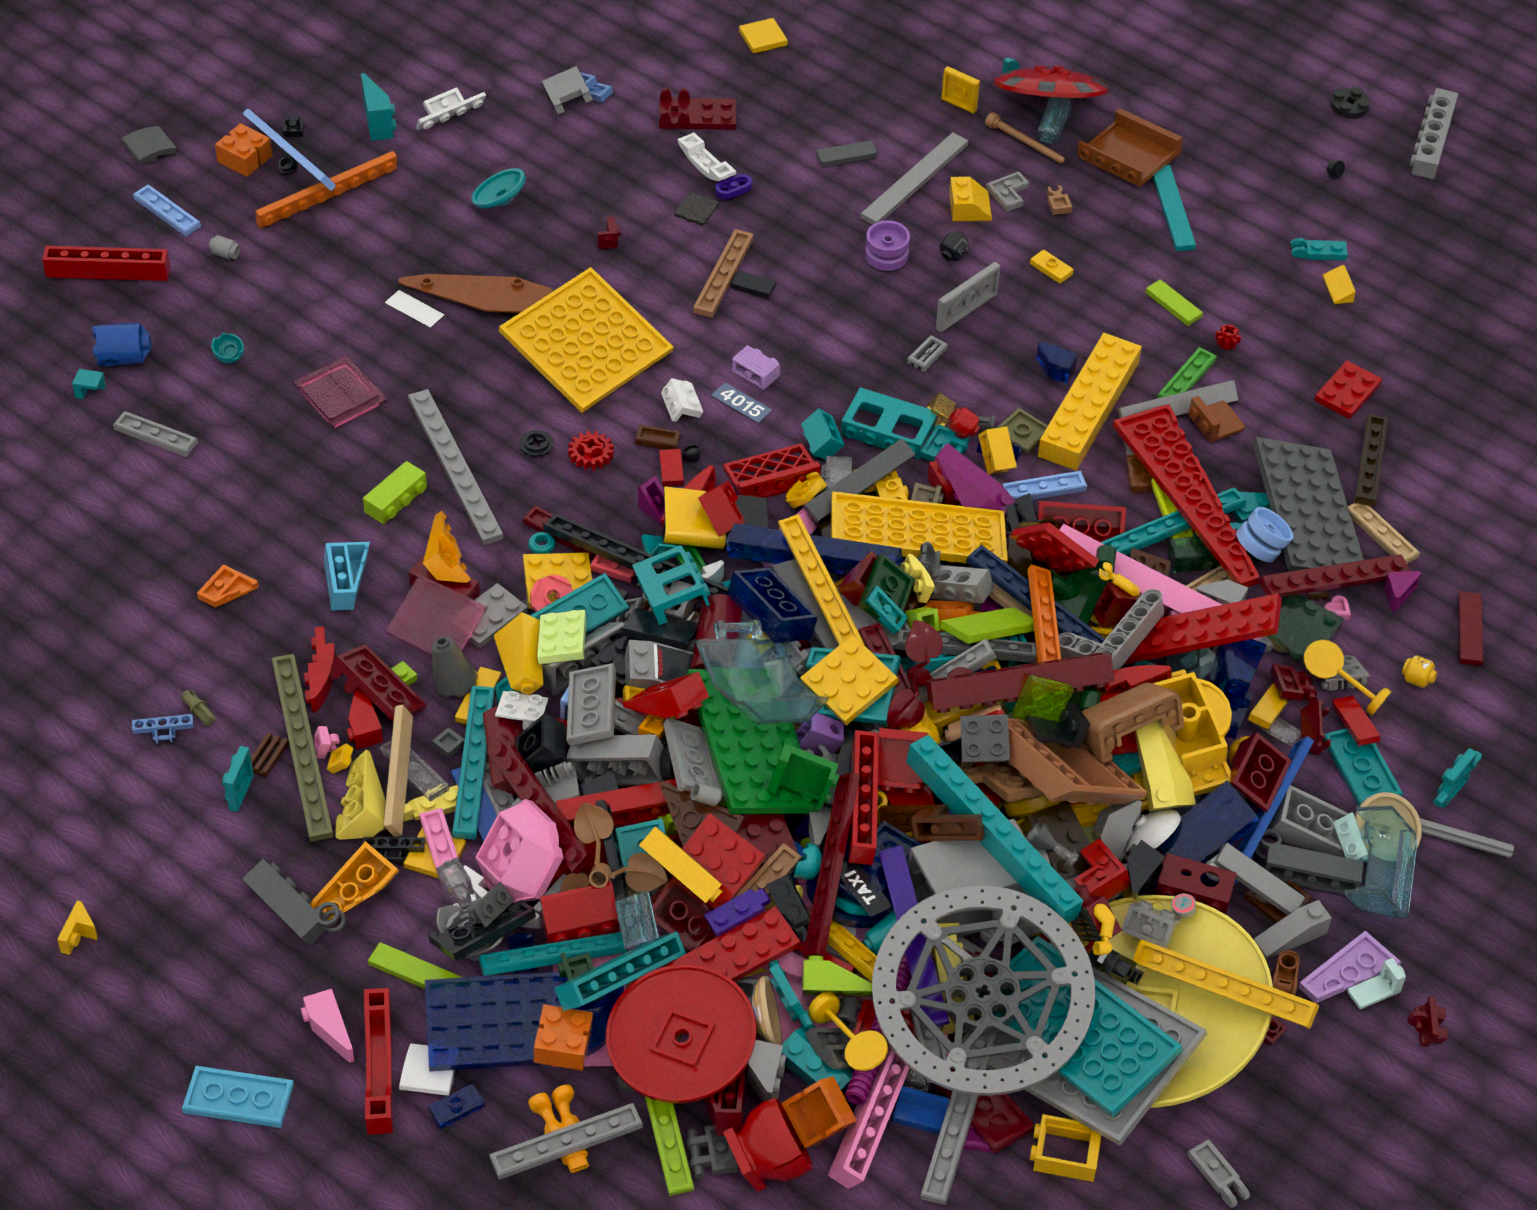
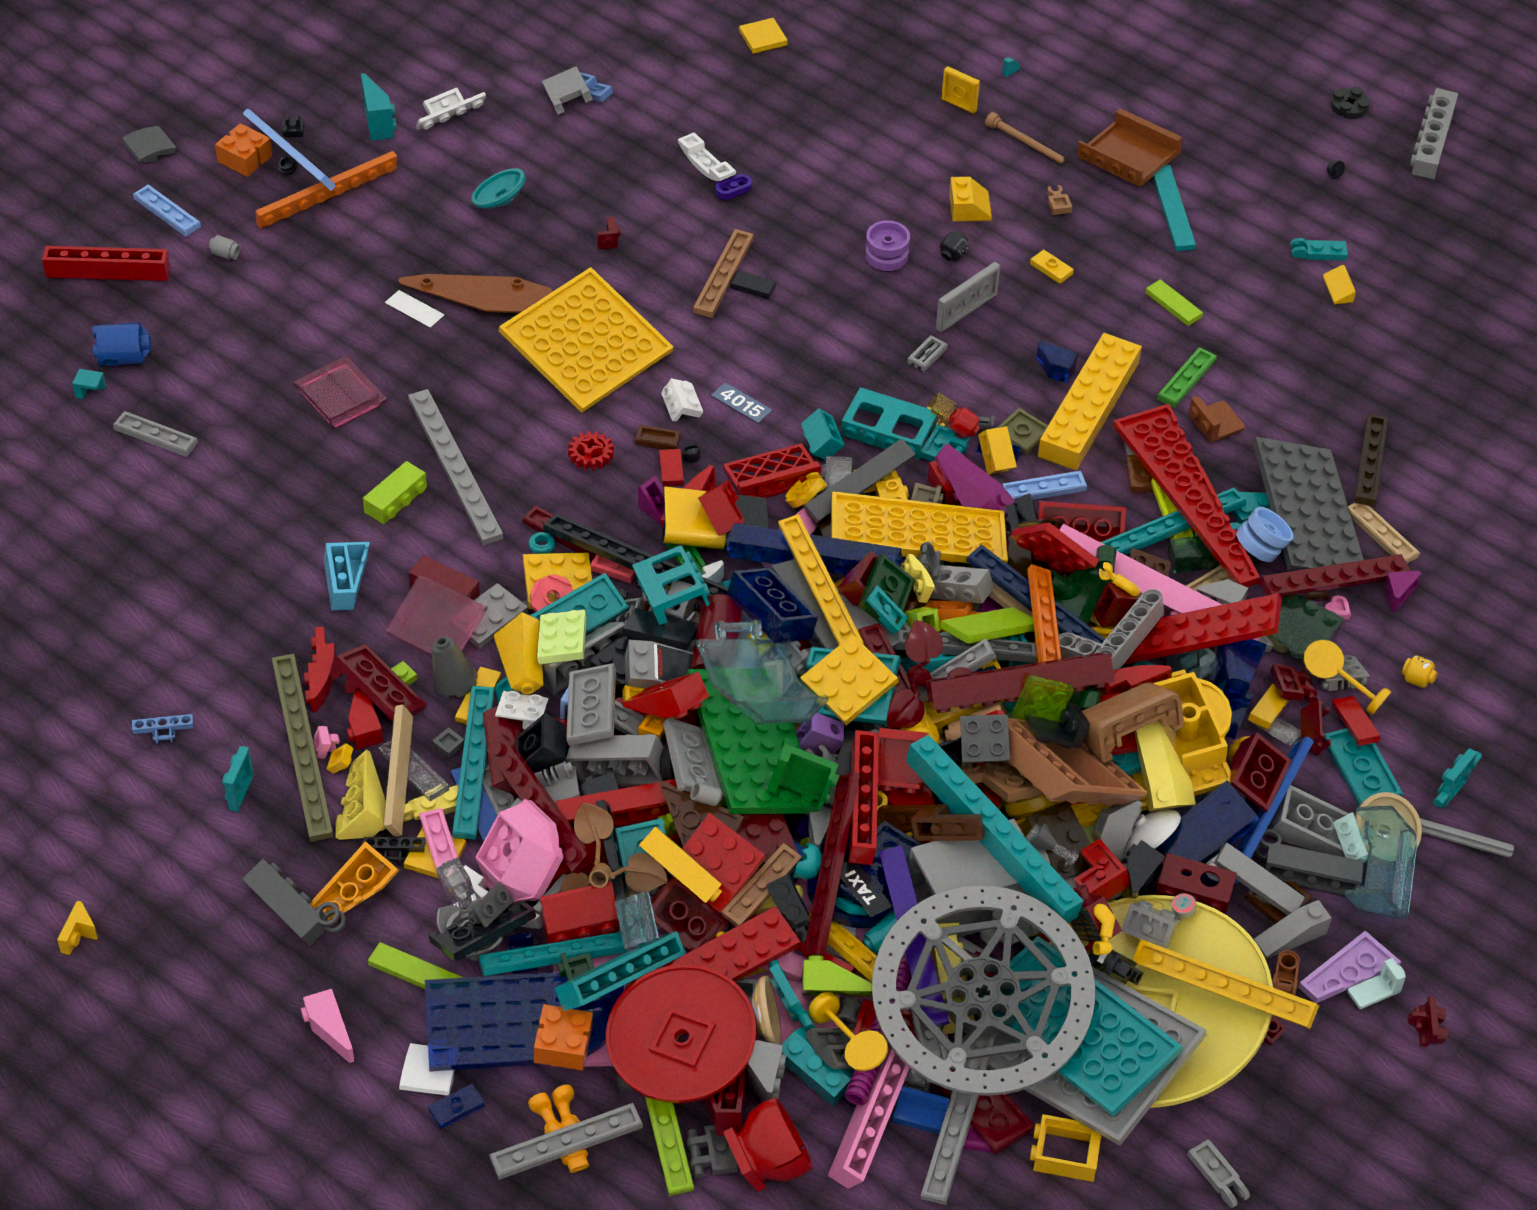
olive axle [181,689,216,726] -> none
medium azure tile [182,1066,294,1128] -> none
orange wing [197,564,259,608] -> none
teal hair [211,333,244,364] -> none
reddish brown tile [251,732,289,778] -> none
red arch [364,988,393,1135] -> none
light orange wedge [423,510,471,583] -> none
black gear [519,430,553,458] -> none
teal bracket [641,534,678,561] -> none
dark red hinge [659,87,736,130] -> none
clear smoke piece [674,192,719,226] -> none
dark purple hinge [704,888,771,937] -> none
lavender brick [732,345,780,390] -> none
orange piece [781,1076,857,1149] -> none
dark grey tile [816,140,877,167] -> none
light grey tile [861,132,968,225] -> none
light grey tile [986,171,1029,212] -> none
red dish [994,65,1108,98] -> none
clear light blue slope [1038,97,1072,144] -> none
light grey tile [1118,380,1238,418] -> none
red gear [1215,324,1241,350] -> none
red plate [1314,360,1382,419] -> none
dark red tile [1458,591,1483,666] -> none

